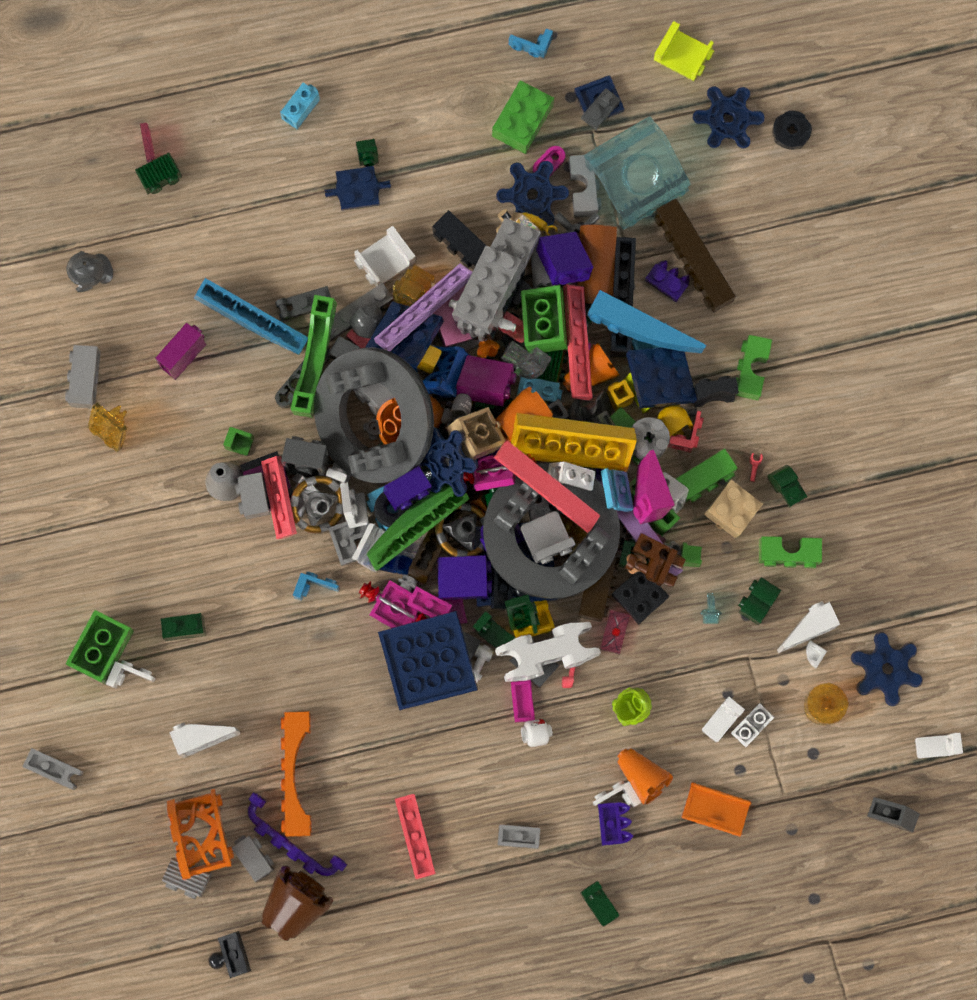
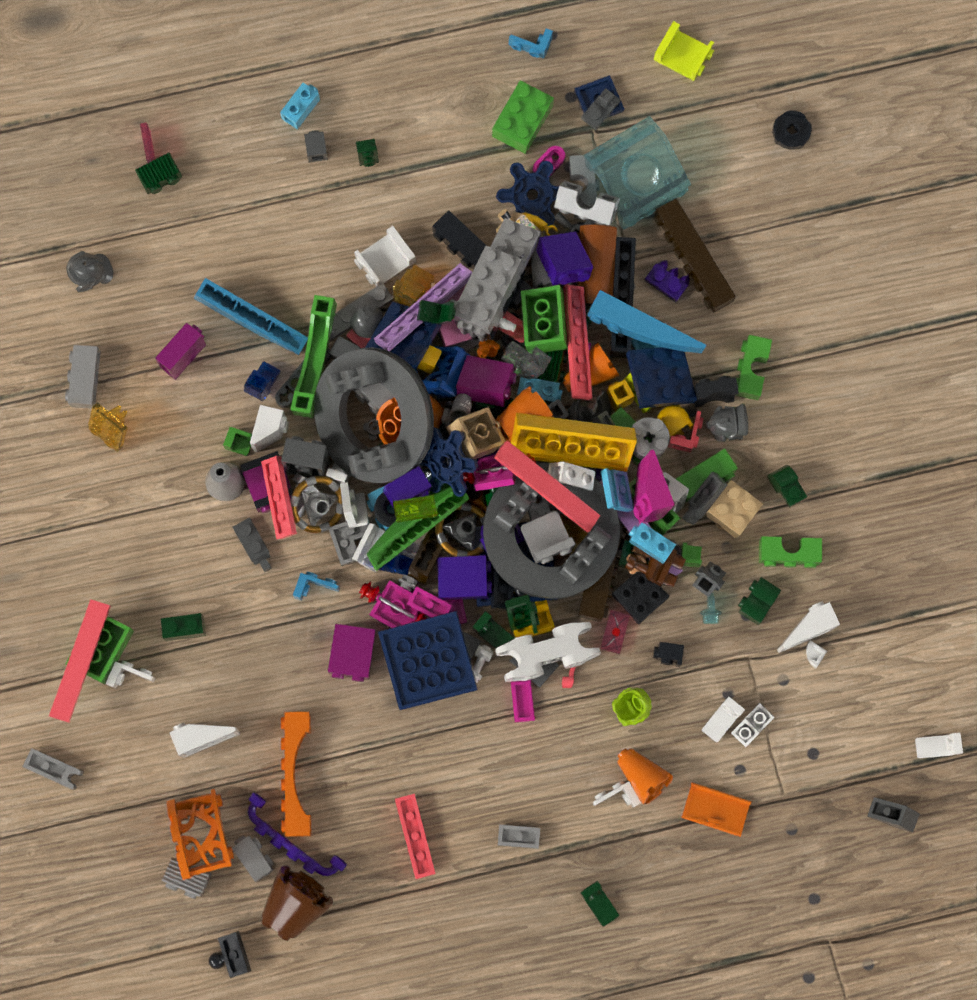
light grey brick [235,472,270,519] -> none
dark grey plate [275,286,331,321] -> none
dark blue plate [324,166,391,211] -> none
white head [521,719,552,747] -> none
dark purple plate [598,802,633,846] -> none
dark blue plate [692,86,765,149] -> none
coral hand [749,453,763,482] -> none
clear yellow brick [804,683,849,726] -> none
dark blue plate [851,632,923,707] -> none
none -> coral tile [49,599,111,723]
none -> dark grey hinge [232,517,272,572]
none -> clear blue brick [244,361,281,401]
none -> white slope [250,405,289,452]
none -> dark grey brick [304,130,328,163]
none -> magenta brick [328,624,376,682]
none -> clear neon green tile [393,495,438,523]
none -> dark green bracket [417,300,456,325]
none -> arch [554,181,620,226]
none -> medium azure brick [629,522,676,564]
none -> black brick [653,642,684,667]
none -> dark grey hinge [682,472,728,525]
none -> dark grey brick [692,561,726,597]
none -> dark grey helmet [706,403,748,442]

